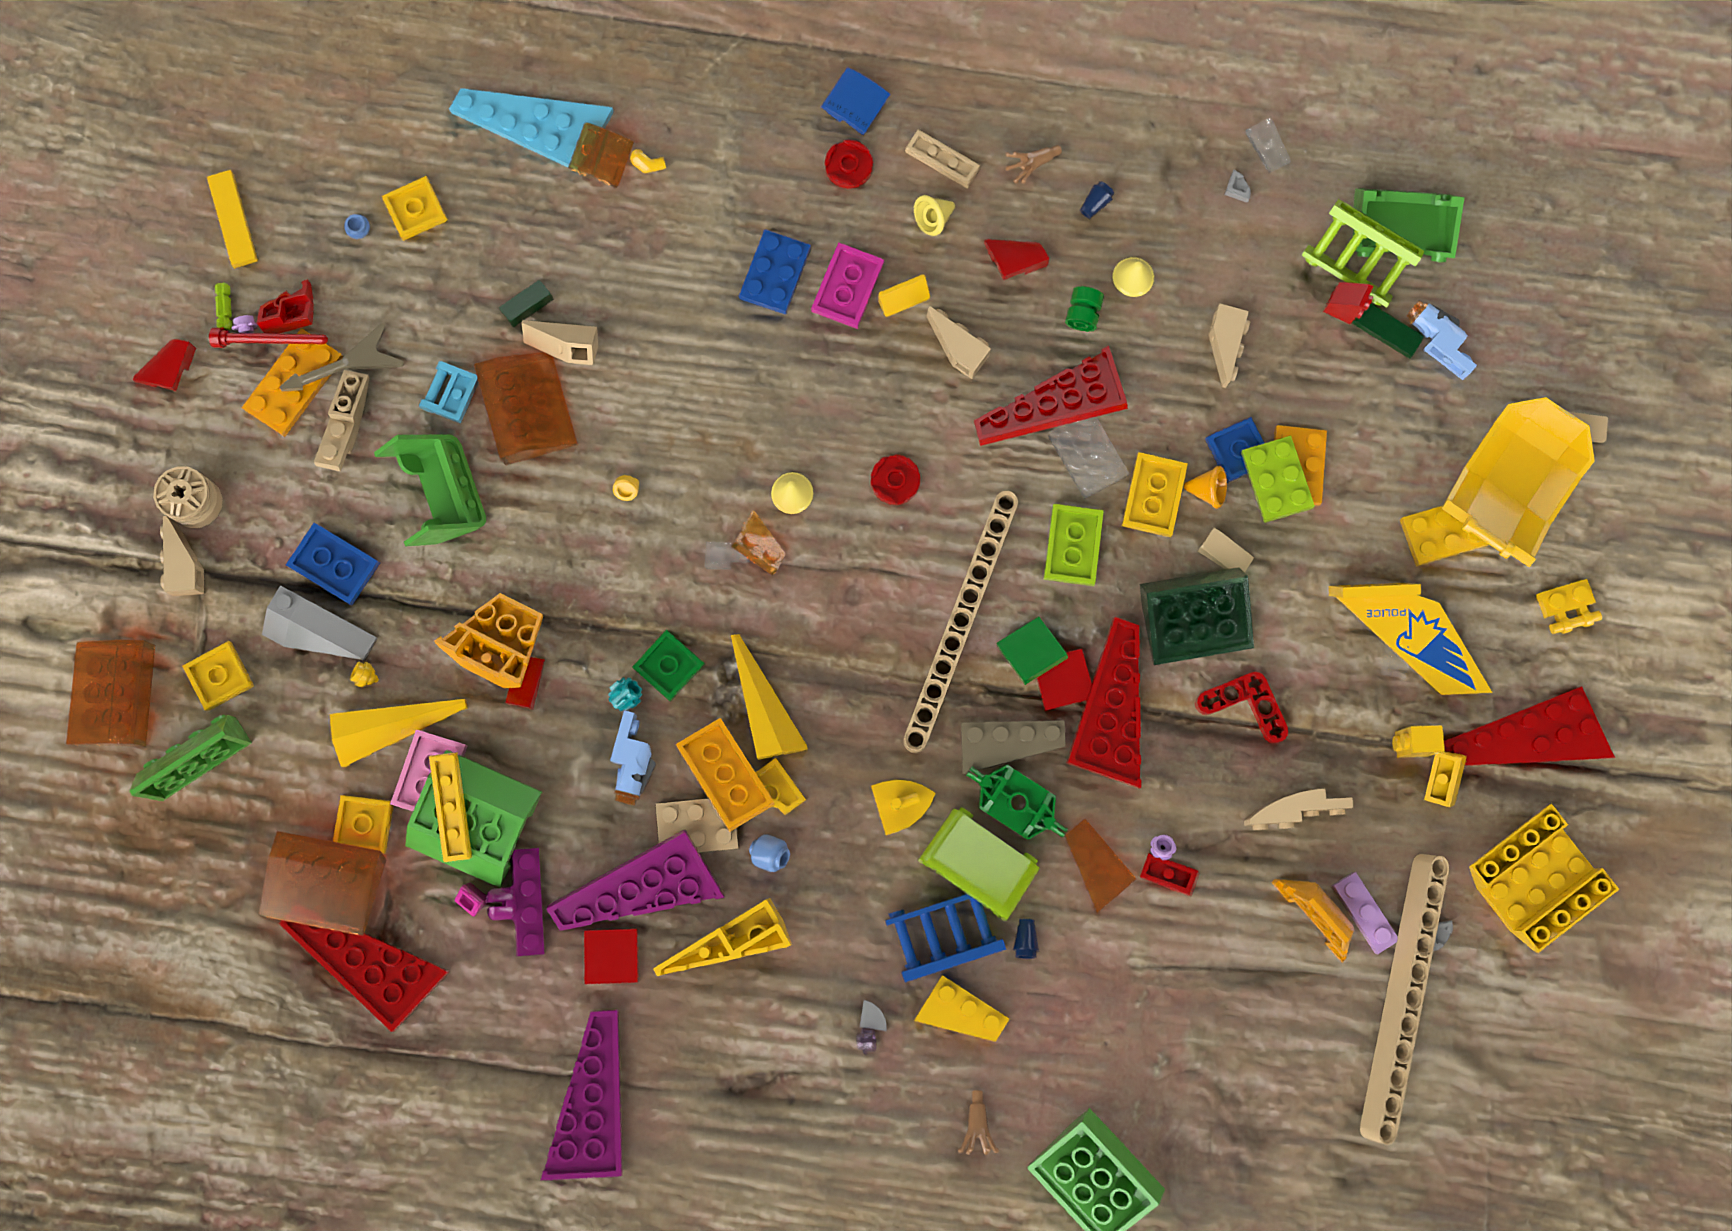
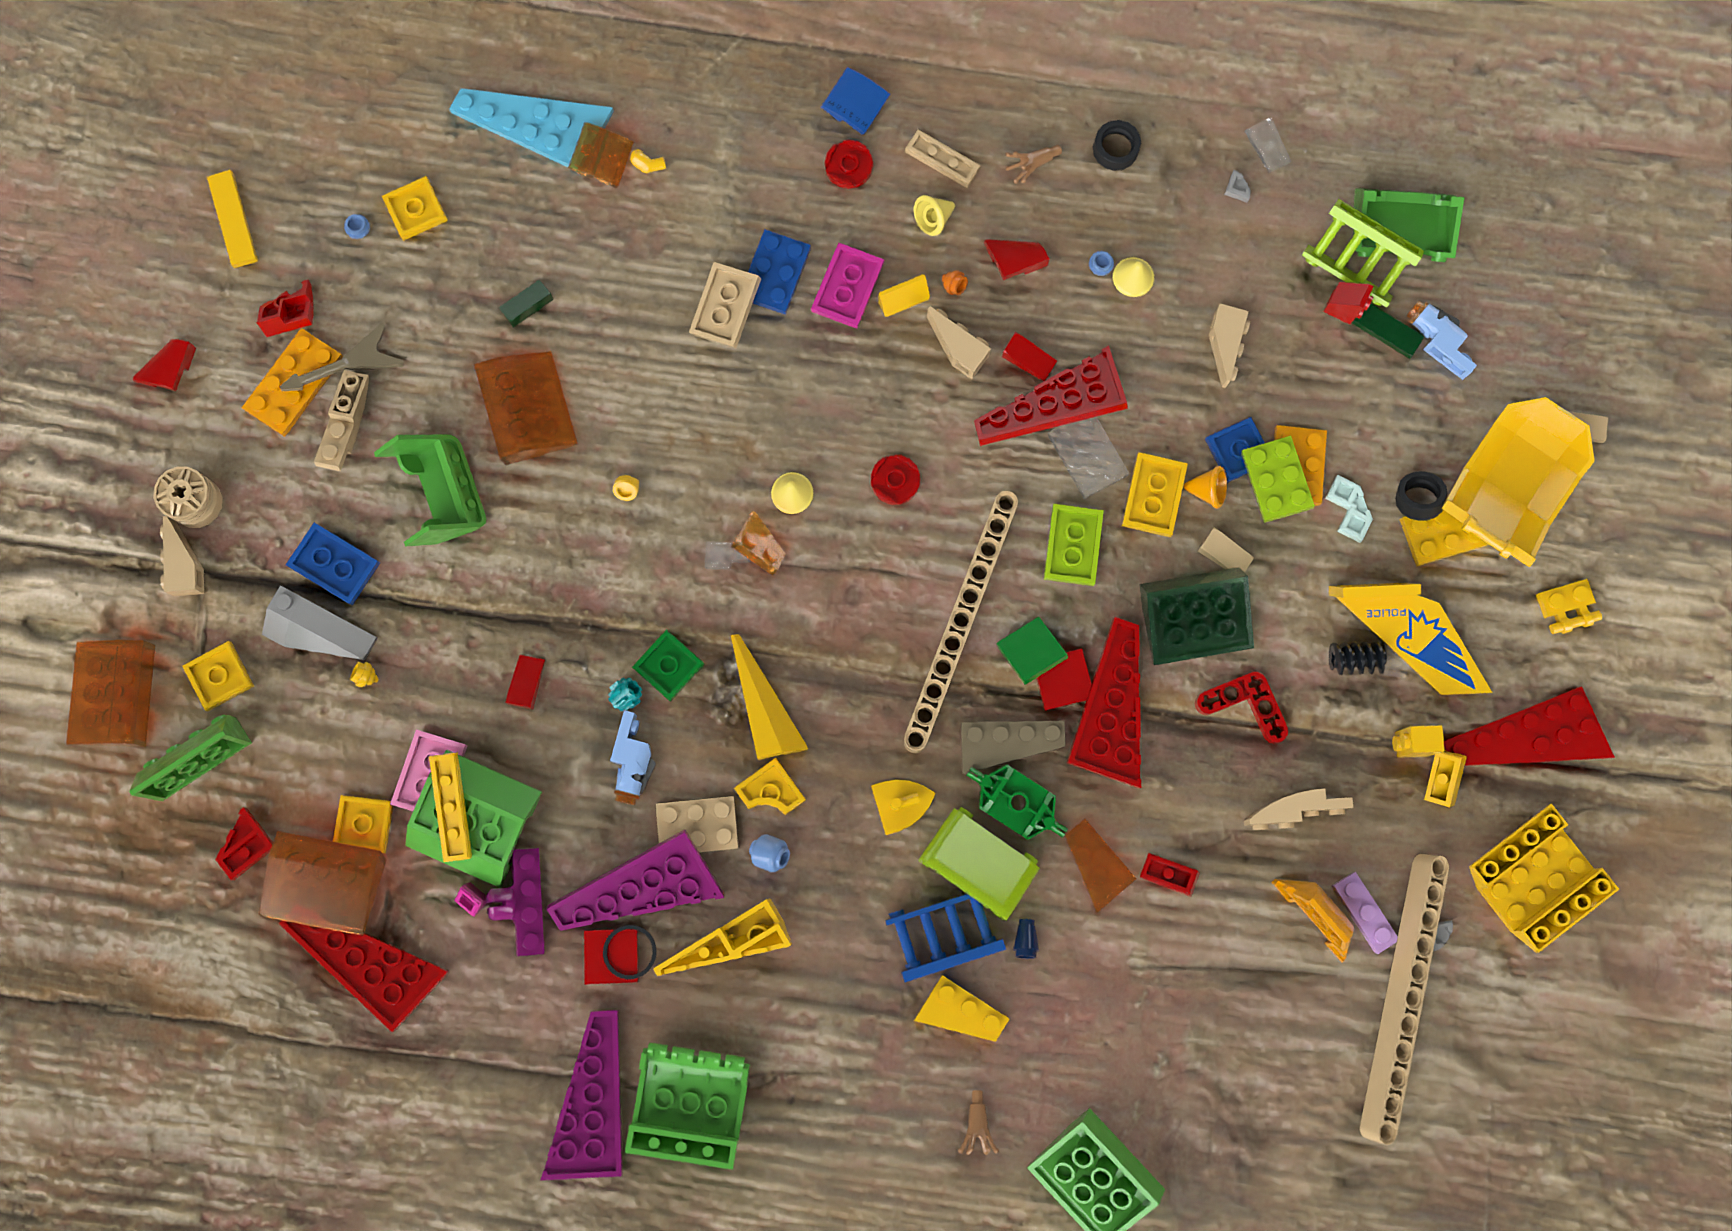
red piece [209,328,328,348] -> none
lime axle [215,283,232,331] -> none
lavender plate [232,315,257,333] -> none
yellow wedge [330,699,468,767] -> none
medium azure plate [419,361,481,424] -> none
light orange wedge [434,593,543,688] -> none
tan slope [522,320,598,365] -> none
light orange plate [676,718,775,832] -> none
plate [856,1028,877,1055] -> none
light grey tile [860,1000,886,1031] -> none
green wheel [1065,286,1104,332] -> none
dark blue cone [1080,181,1115,219] -> none
lavender plate [1150,835,1176,860] -> none
none -> red wing [215,807,276,880]
none -> black piece [603,925,657,979]
none -> bright green slope [625,1042,750,1170]
none -> tan plate [689,262,761,349]
none -> orange plate [942,270,968,295]
none -> red slope [1002,332,1057,382]
none -> medium blue plate [1089,251,1114,276]
none -> black tyre [1093,120,1141,171]
none -> light aqua tile [1325,475,1373,543]
none -> black piece [1329,641,1387,675]
none -> black tyre [1395,471,1448,521]

